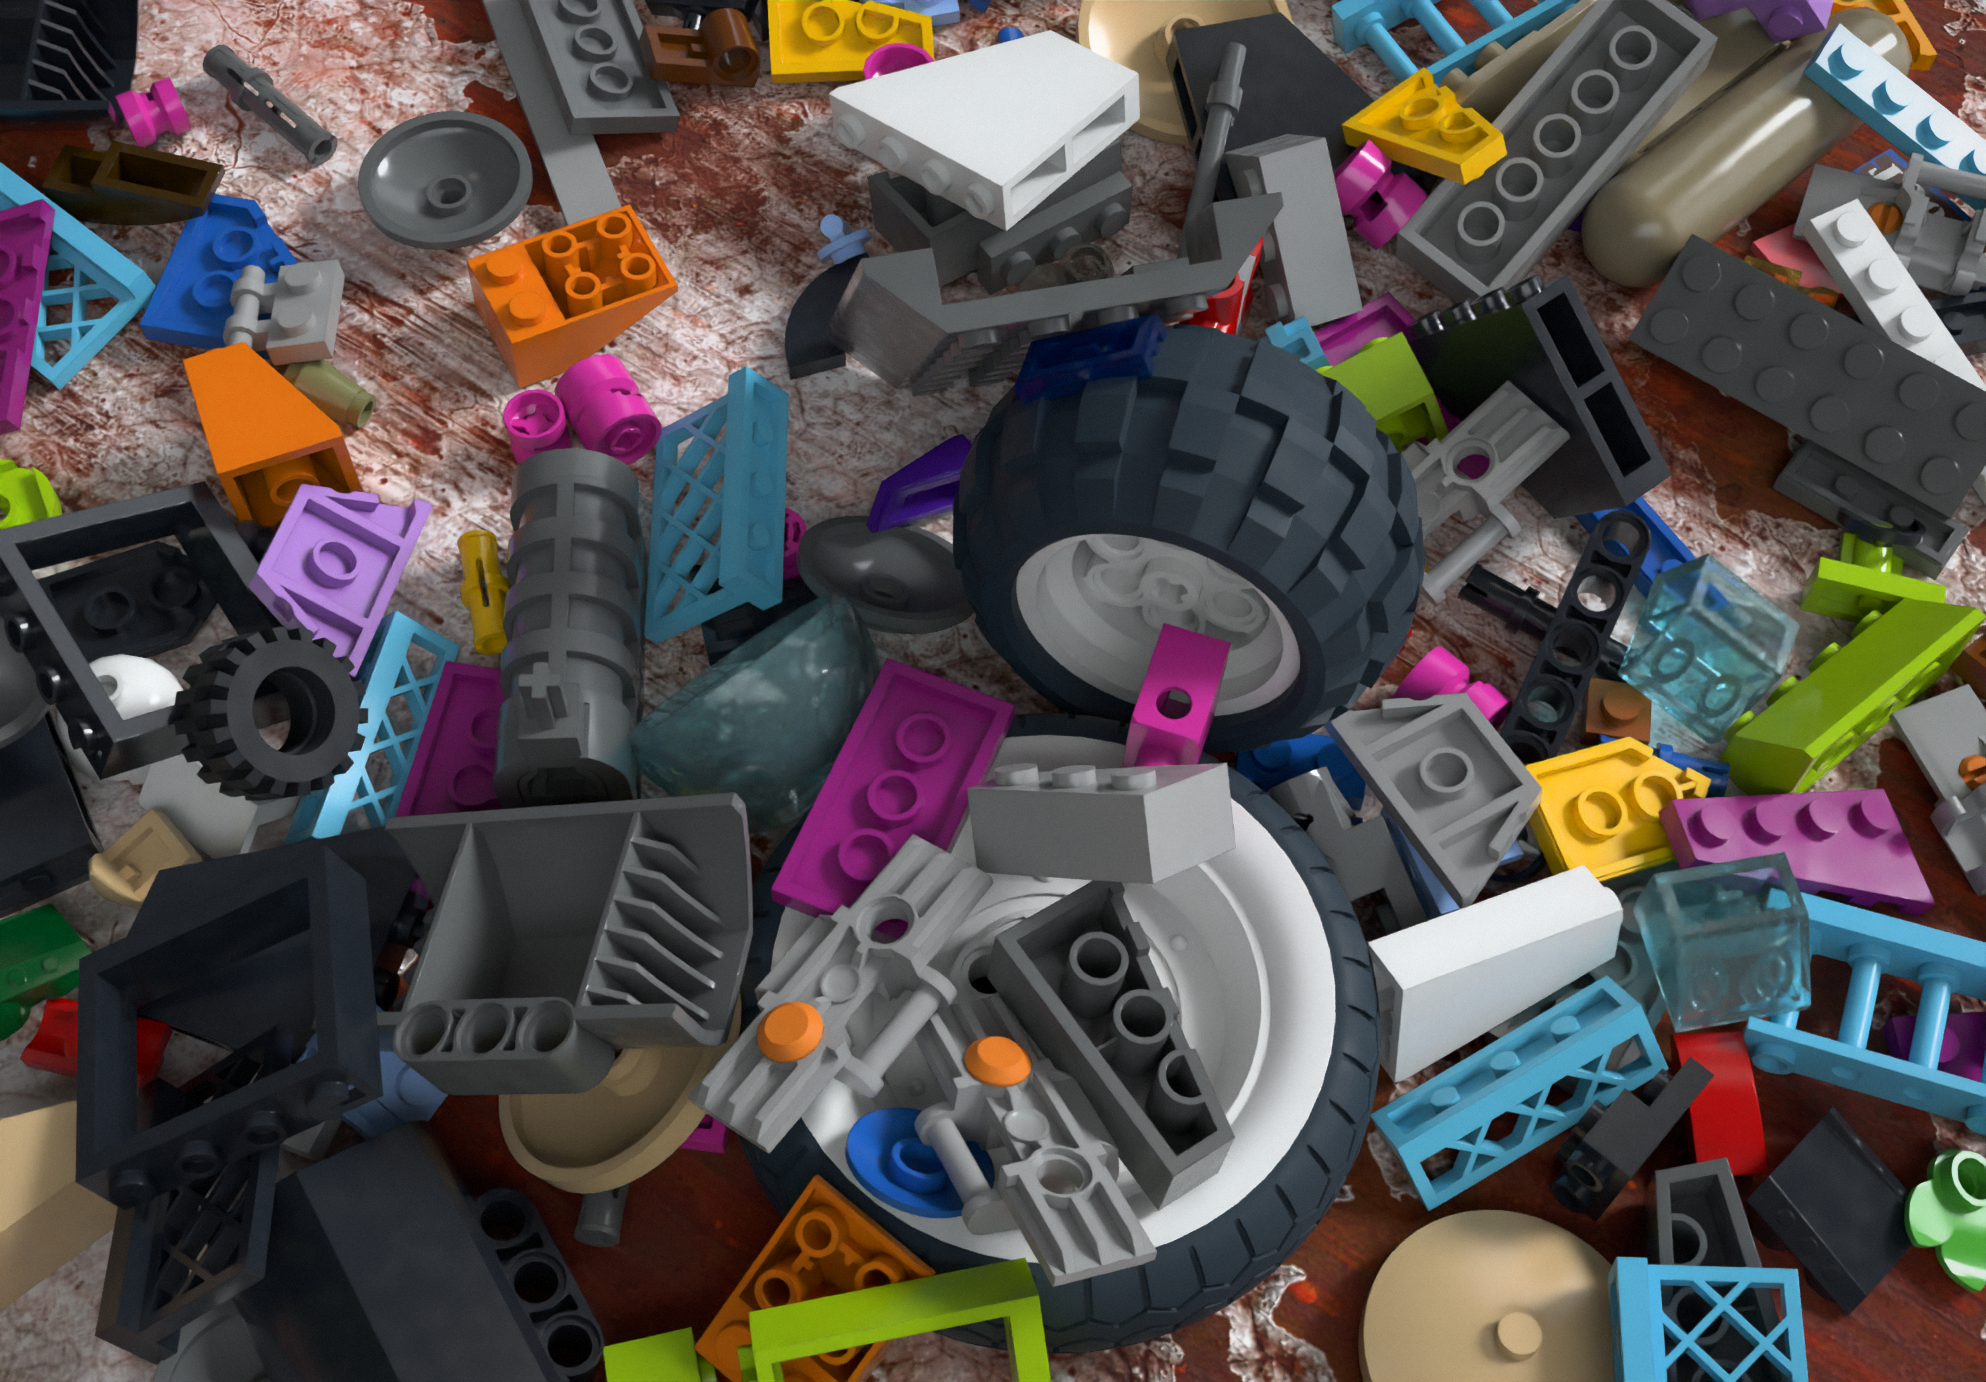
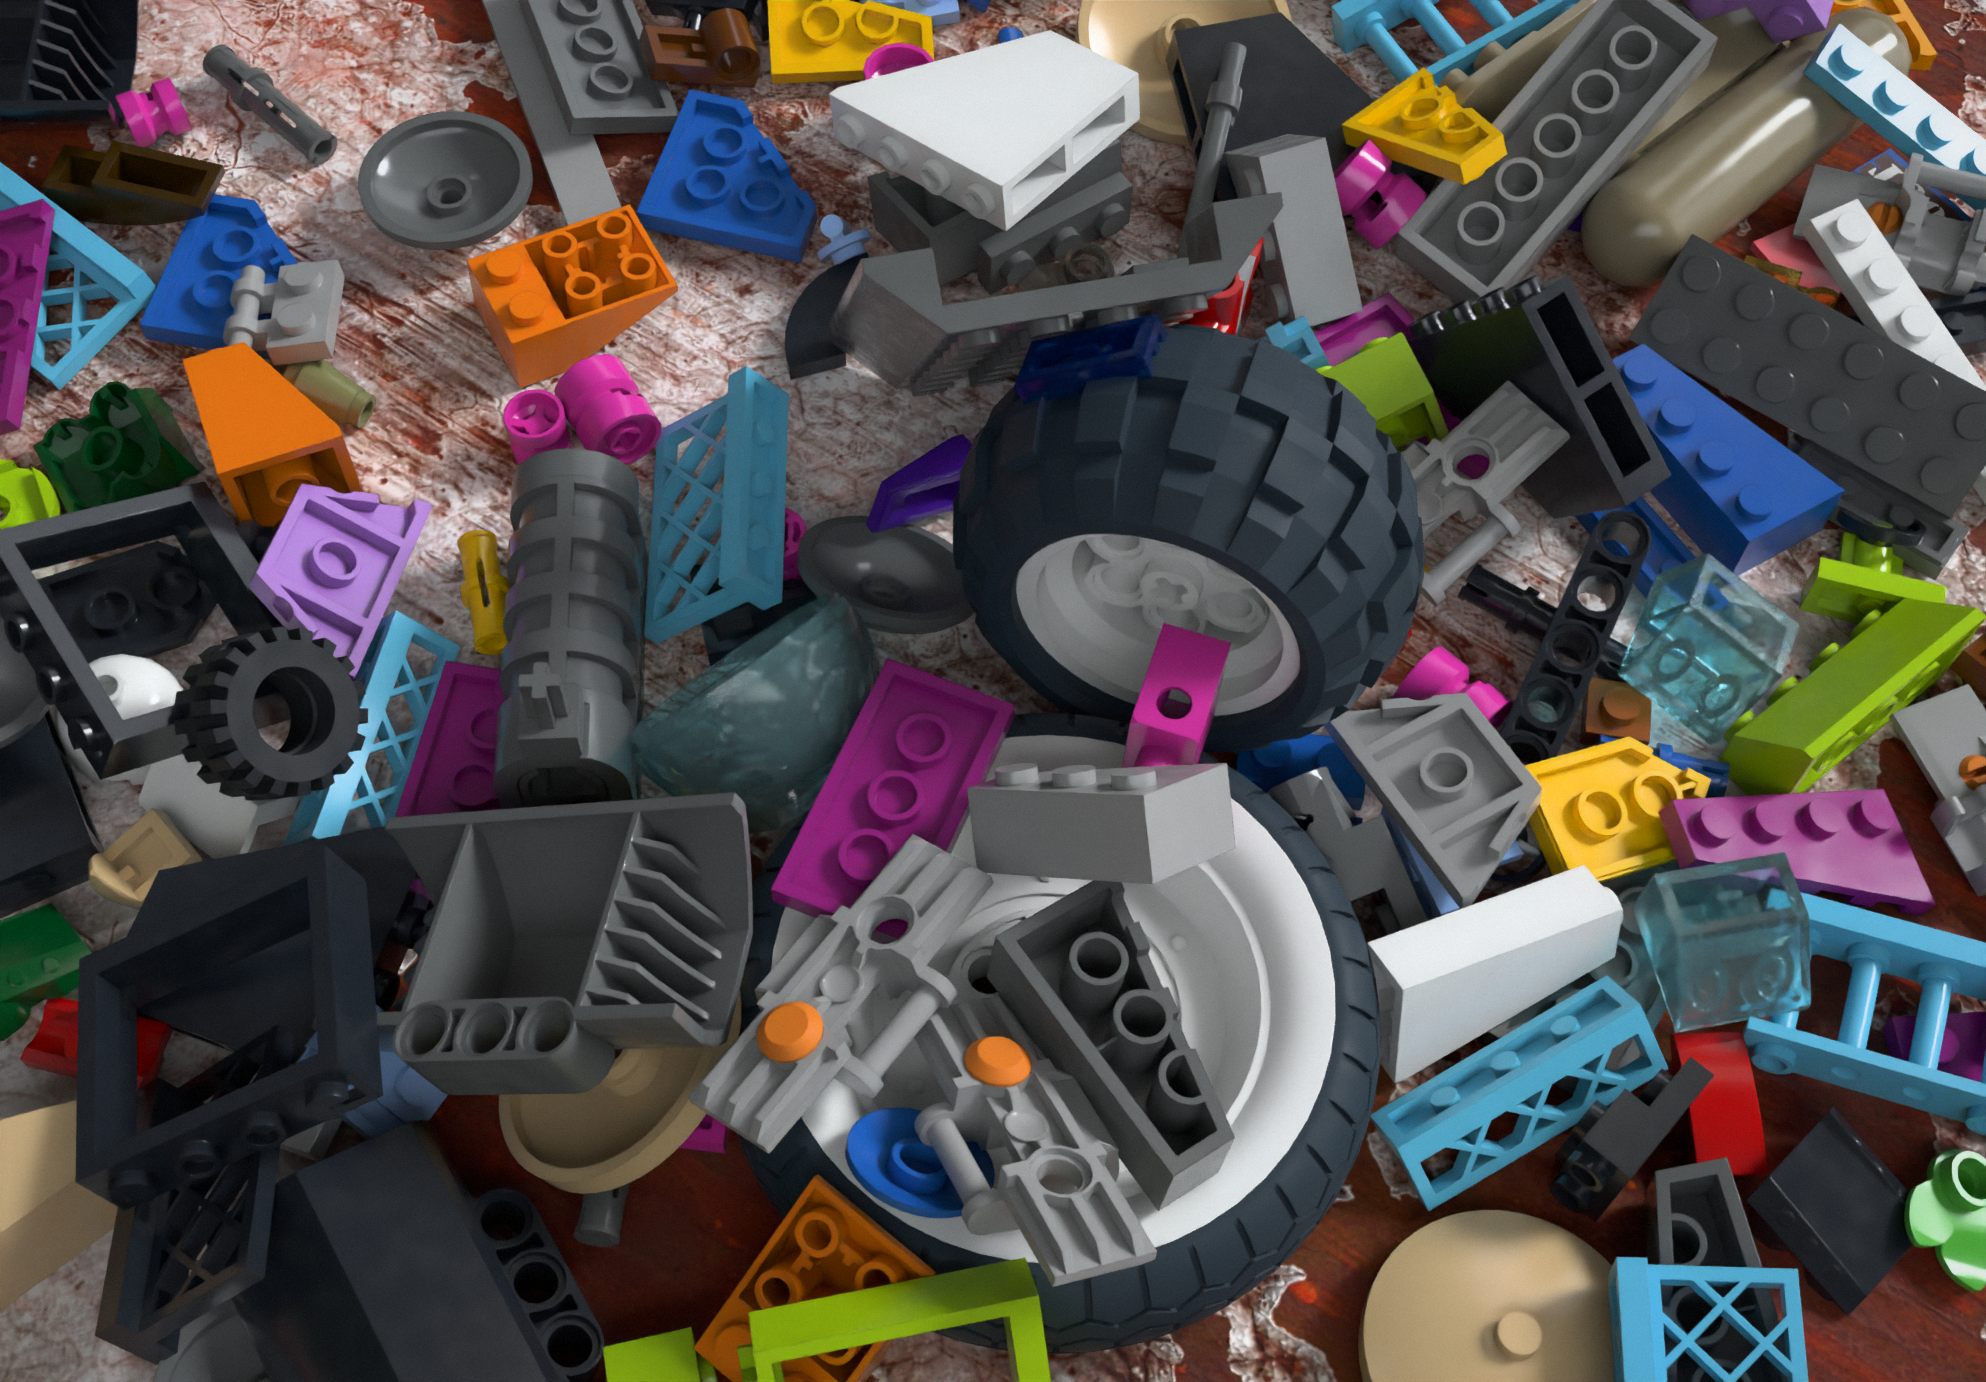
none -> dark green slope [33,381,206,513]
none -> blue plate [636,89,817,263]
none -> blue wedge [1612,344,1845,581]

